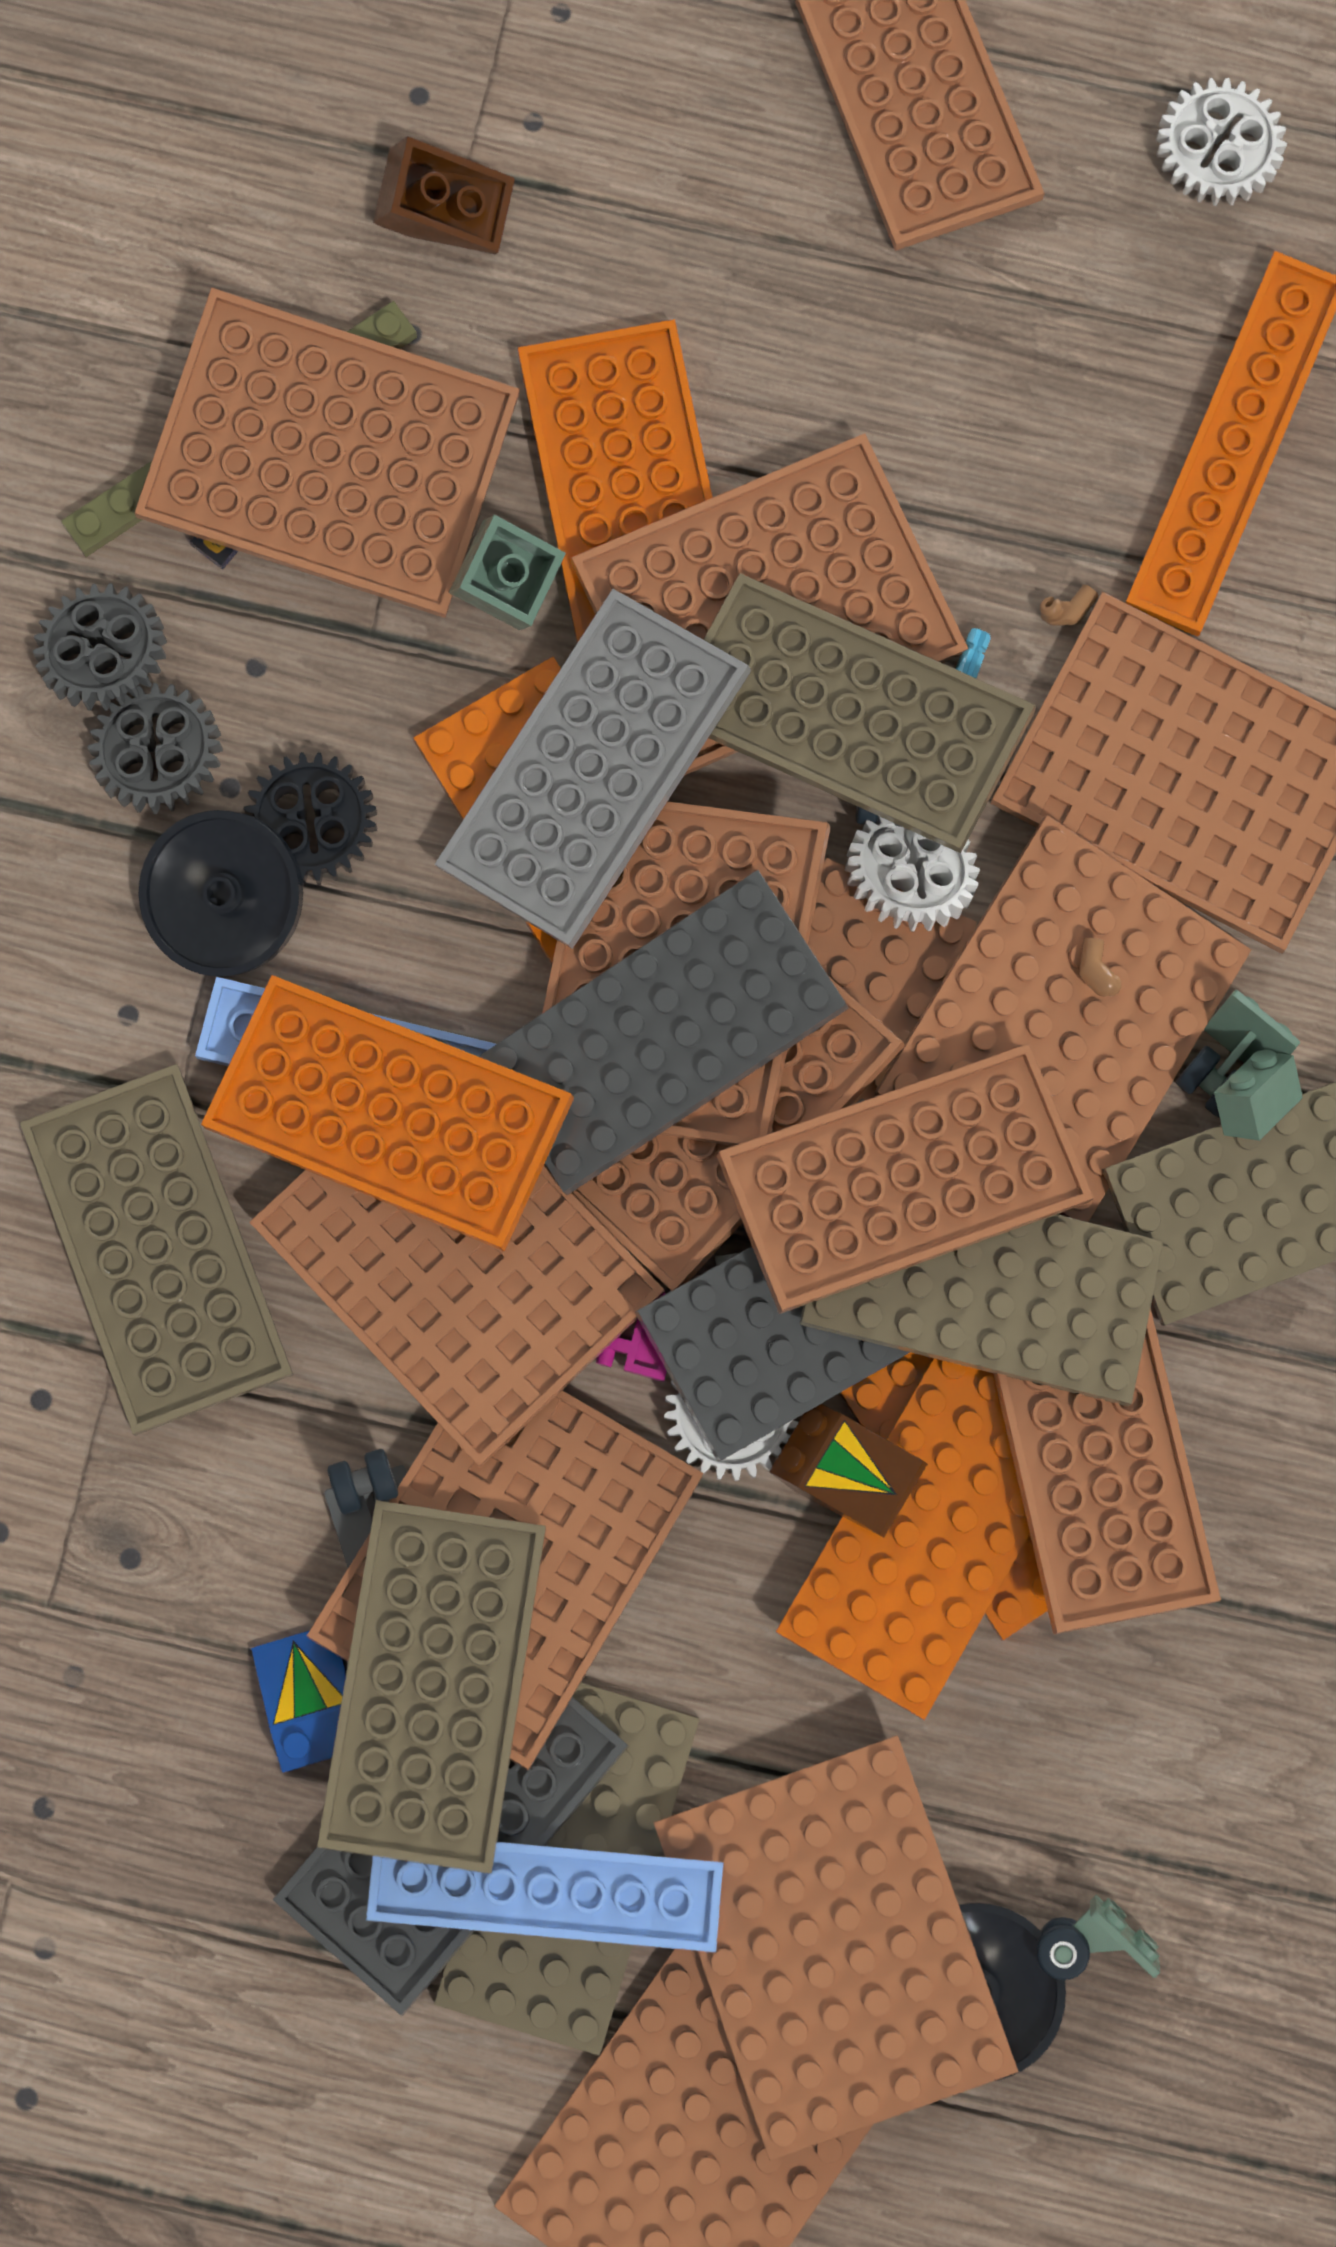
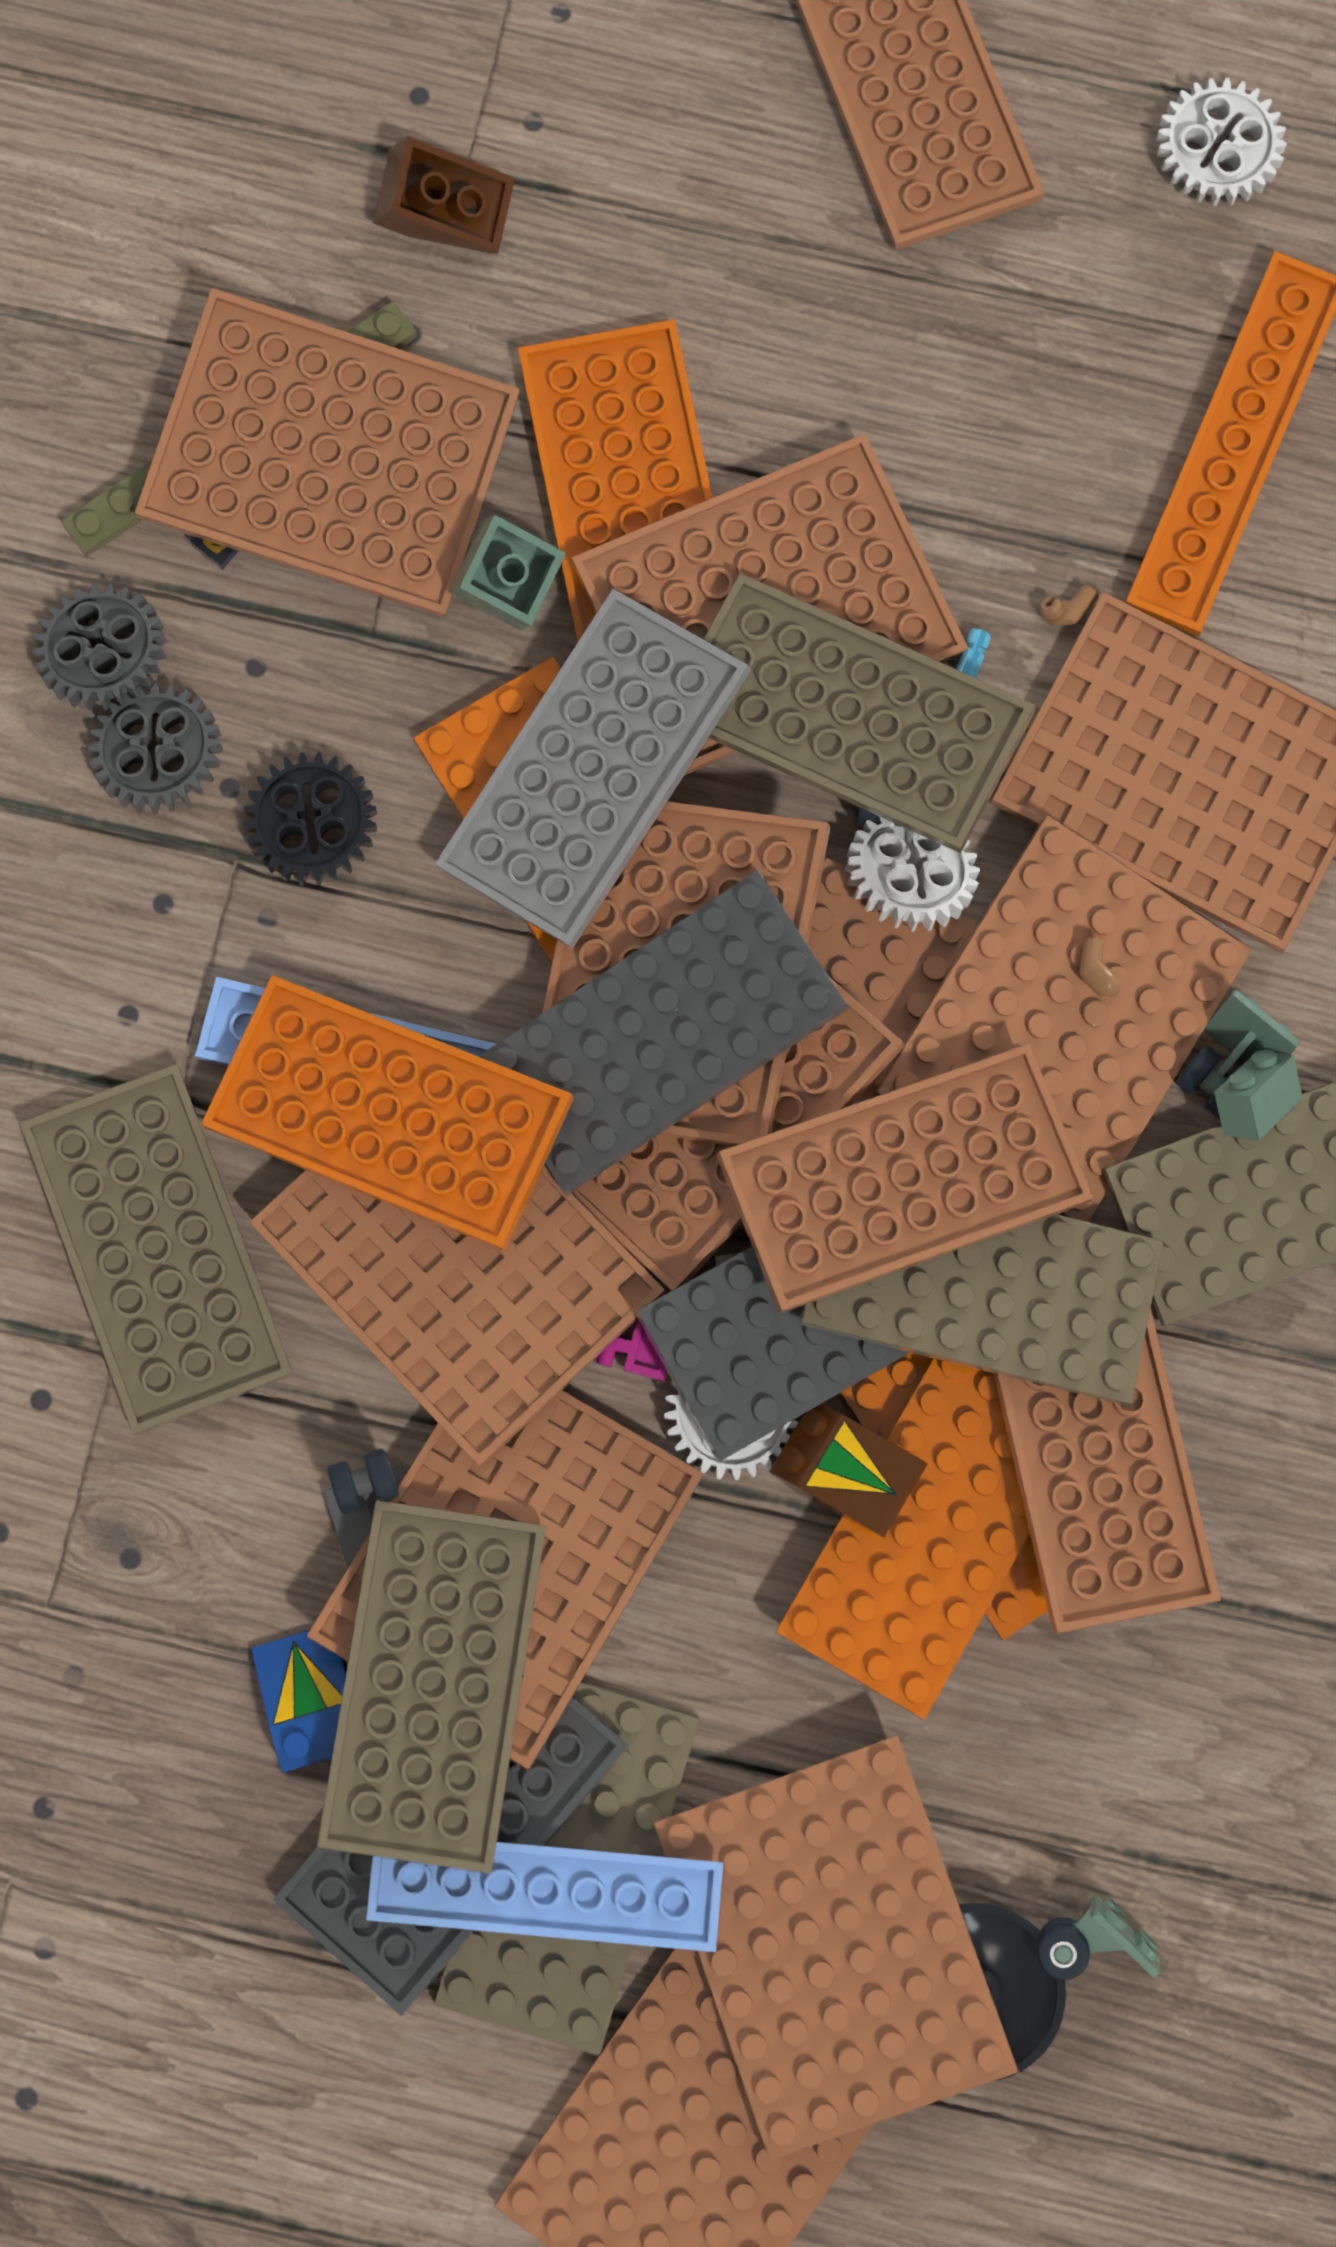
black dish [138,810,303,976] -> none

